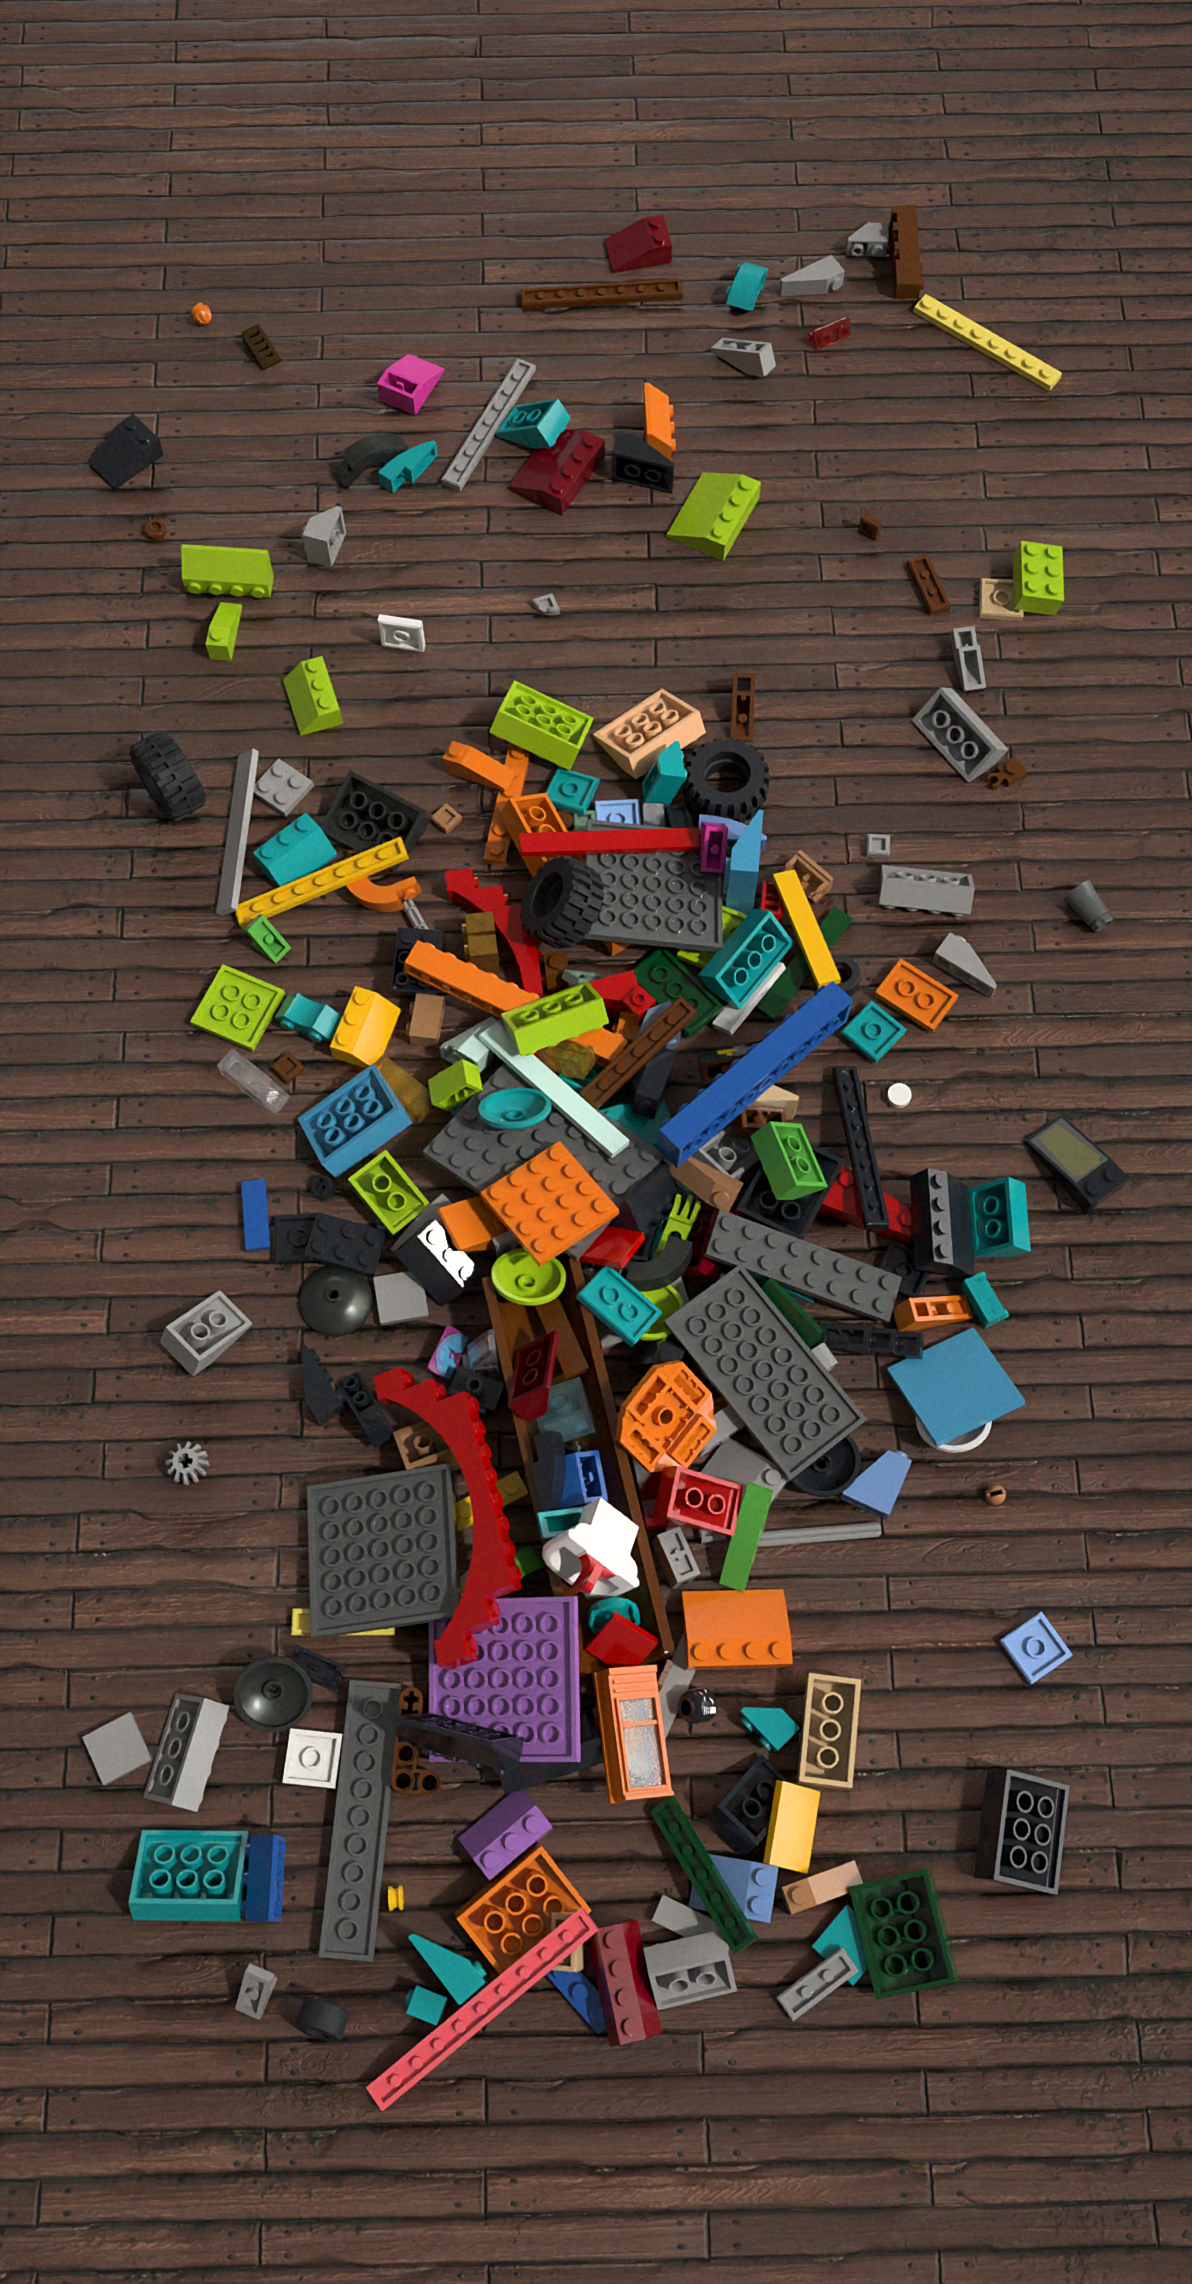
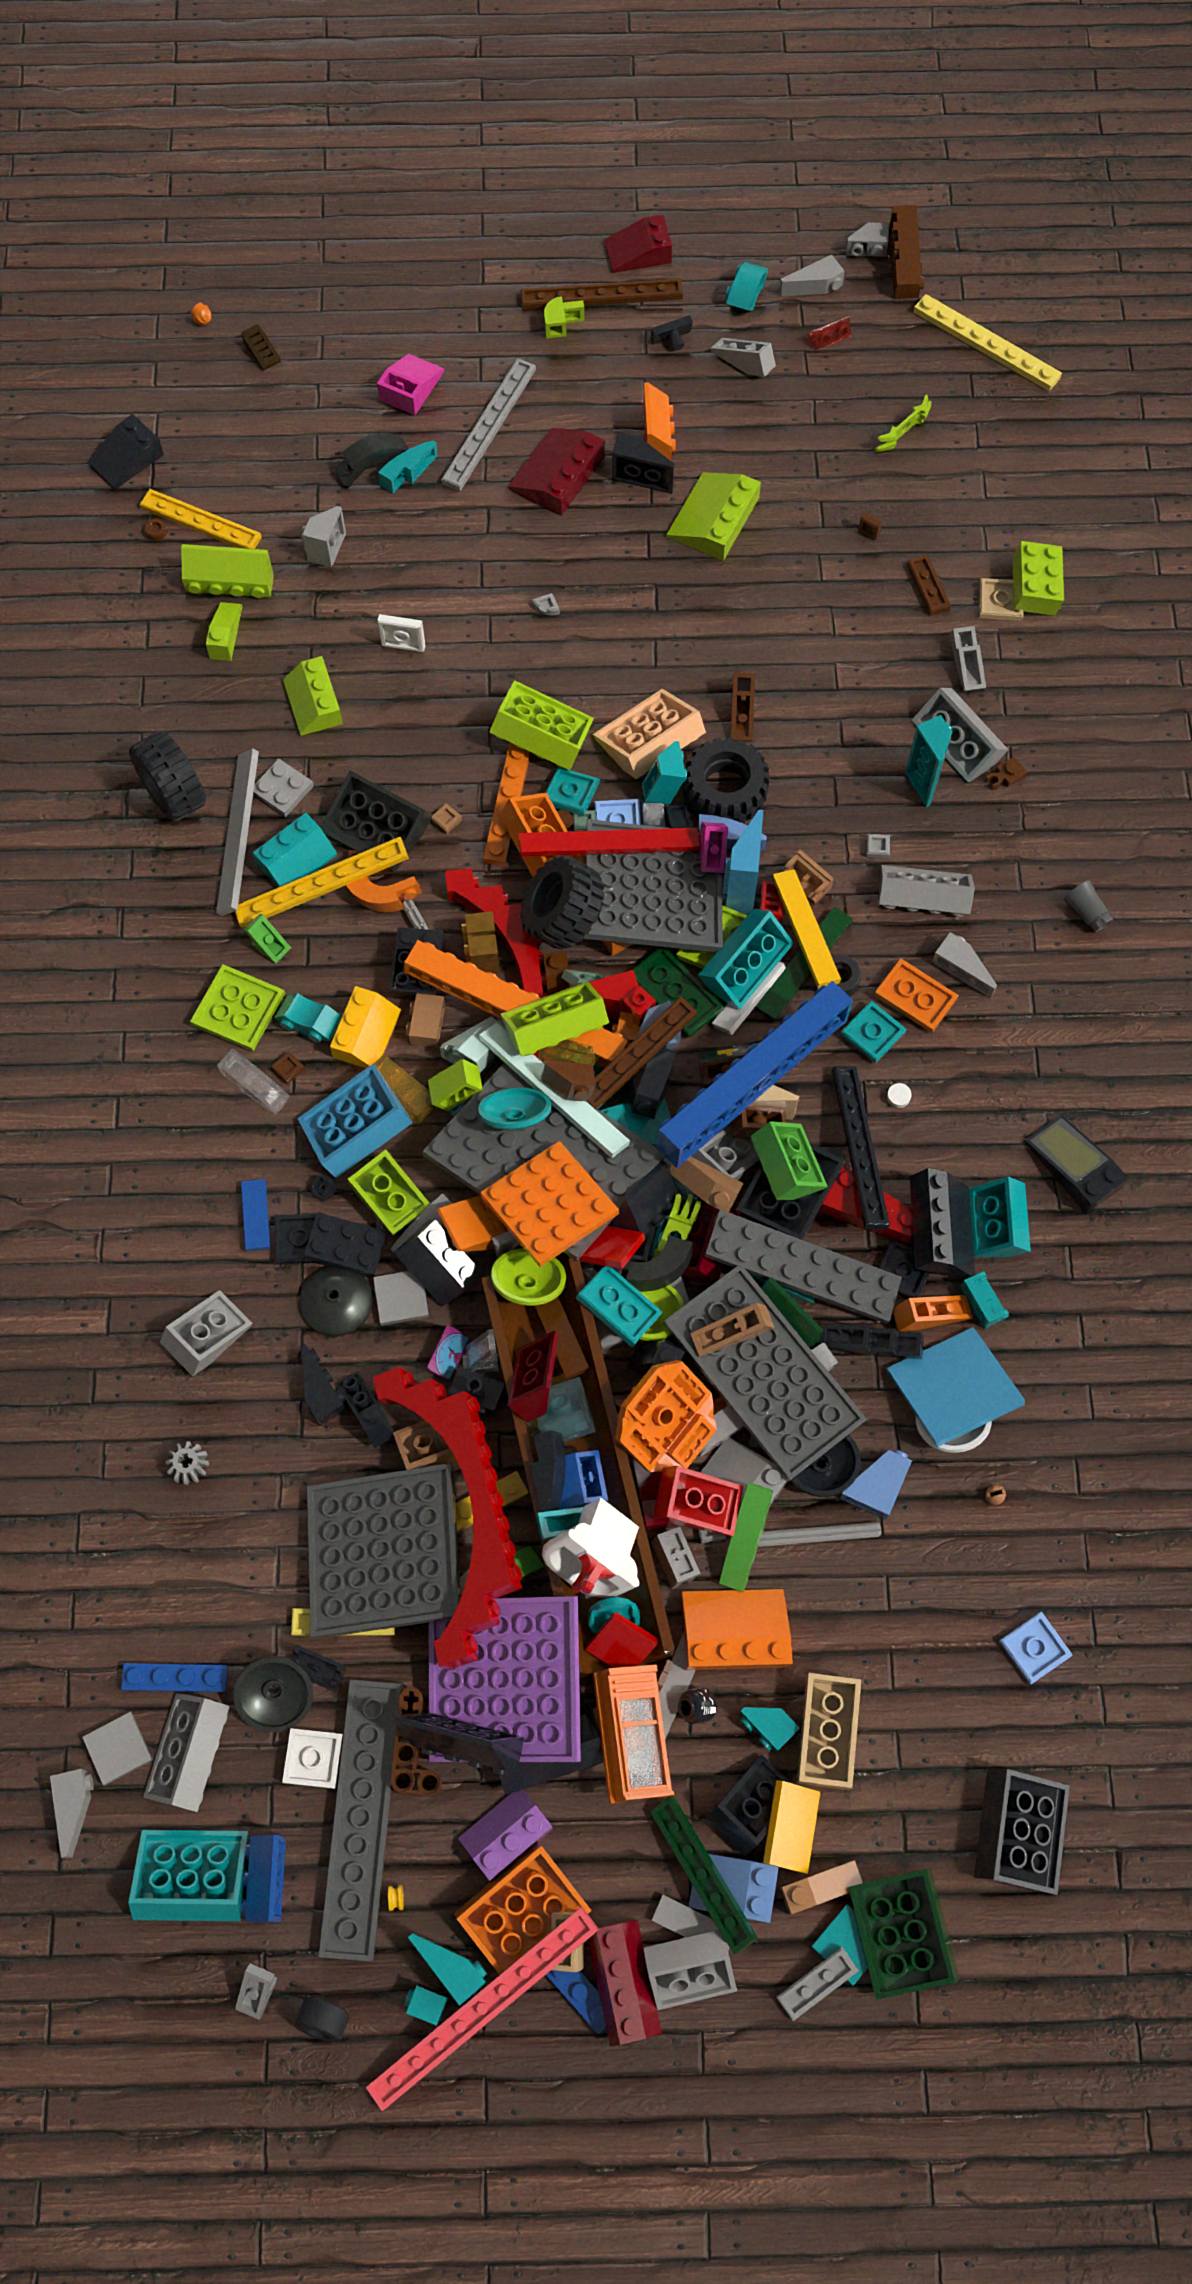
orange slope [442,741,516,791] -> none
teal slope [495,398,571,449] -> none
black plate [565,1441,588,1455] -> none
none -> light grey slope [50,1769,94,1859]
none -> blue plate [121,1663,229,1693]
none -> yellow tile [139,489,262,549]
none -> reddish brown slope [541,1061,596,1102]
none -> lime brick [544,296,584,339]
none -> black tile [650,315,693,351]
none -> medium nougat slope [690,1303,775,1357]
none -> lime piece [874,395,932,452]
none -> teal slope [905,715,952,807]

